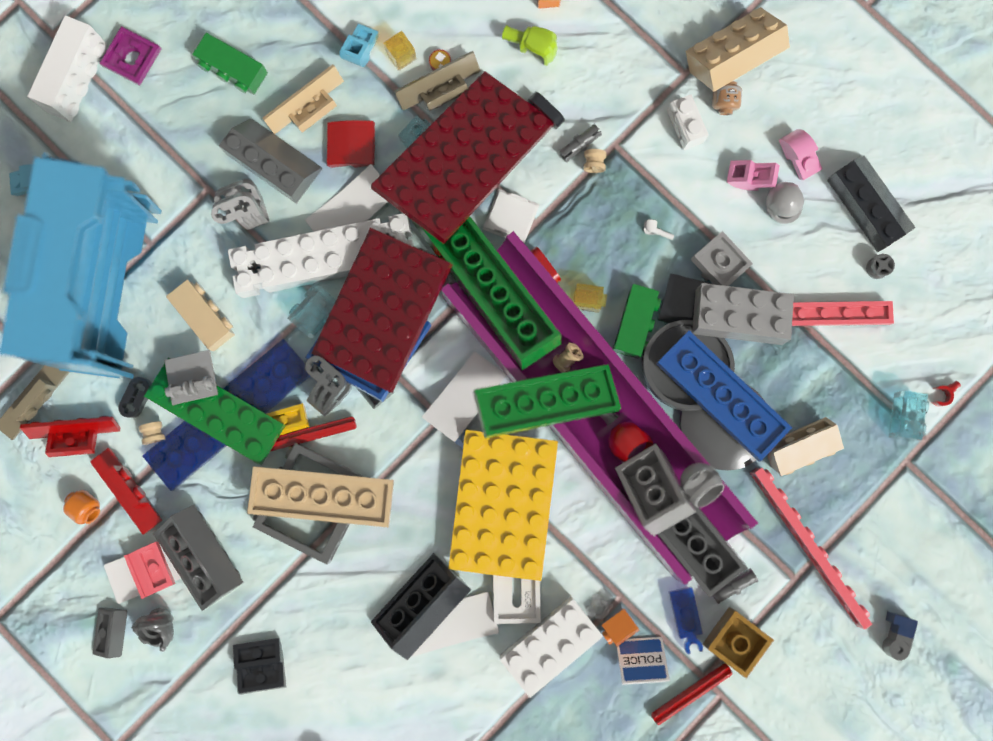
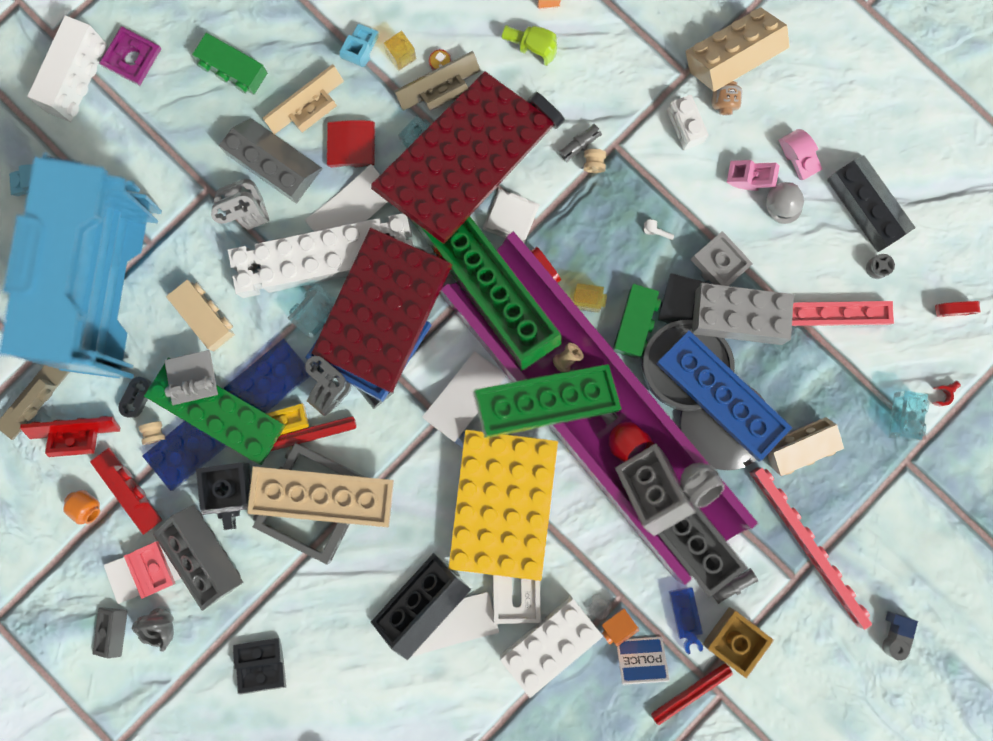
none -> black hinge [196,462,251,530]
none -> red beam [935,301,981,317]

